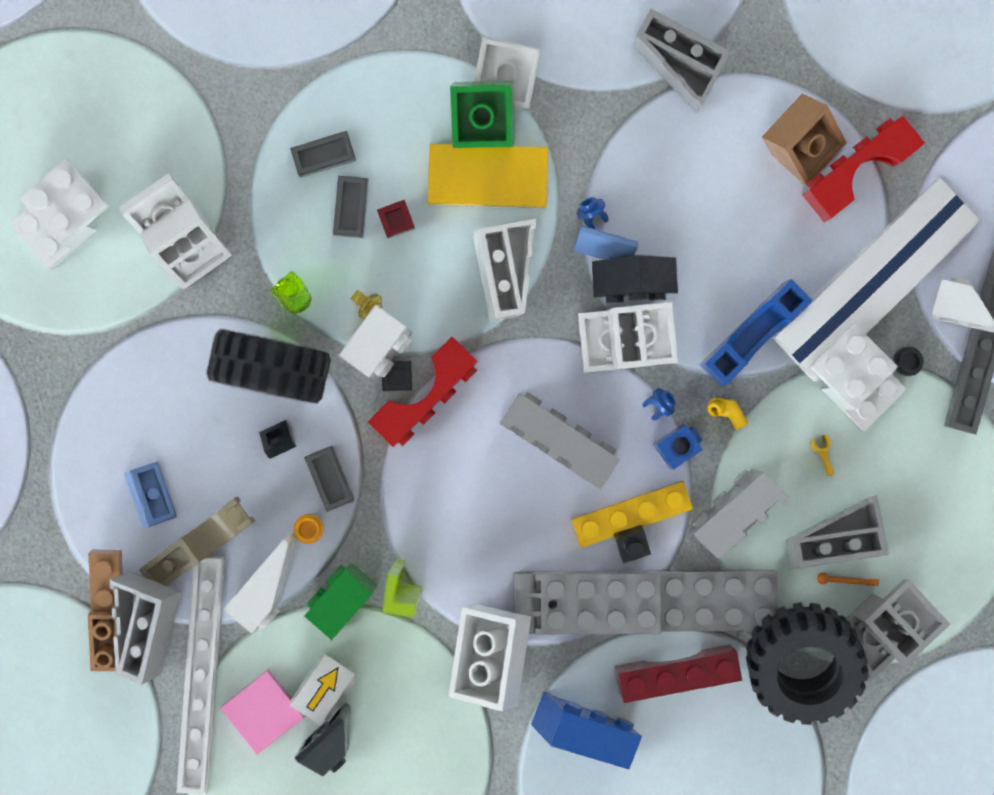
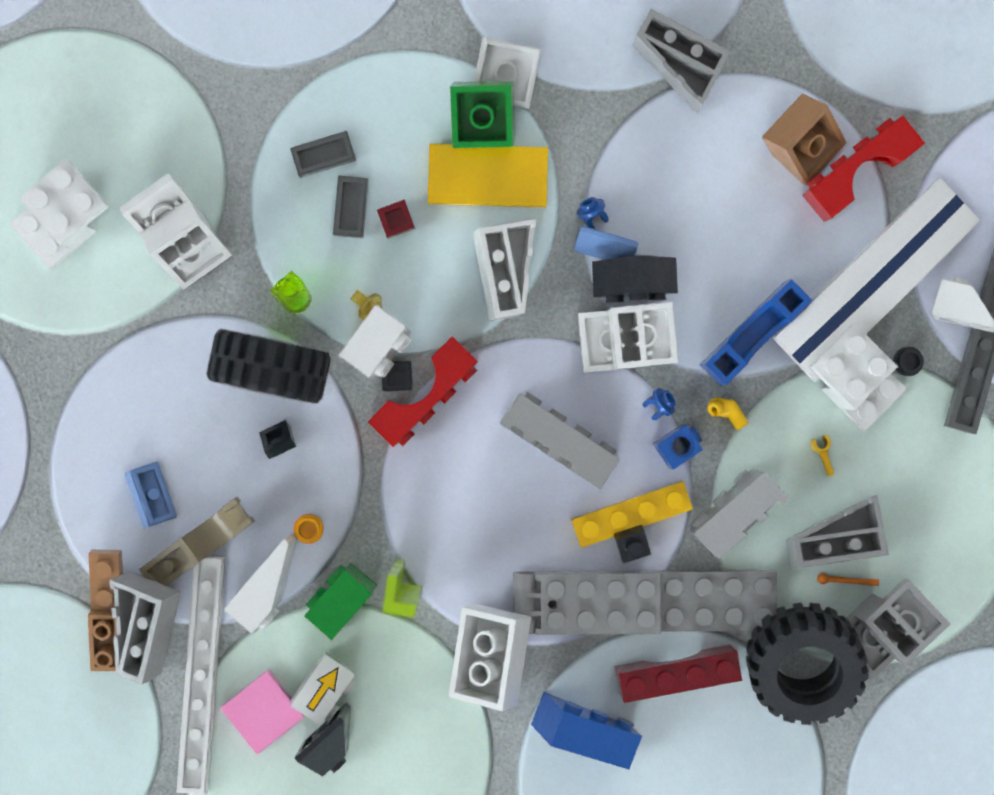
dark grey tile [304,445,355,512] -> none

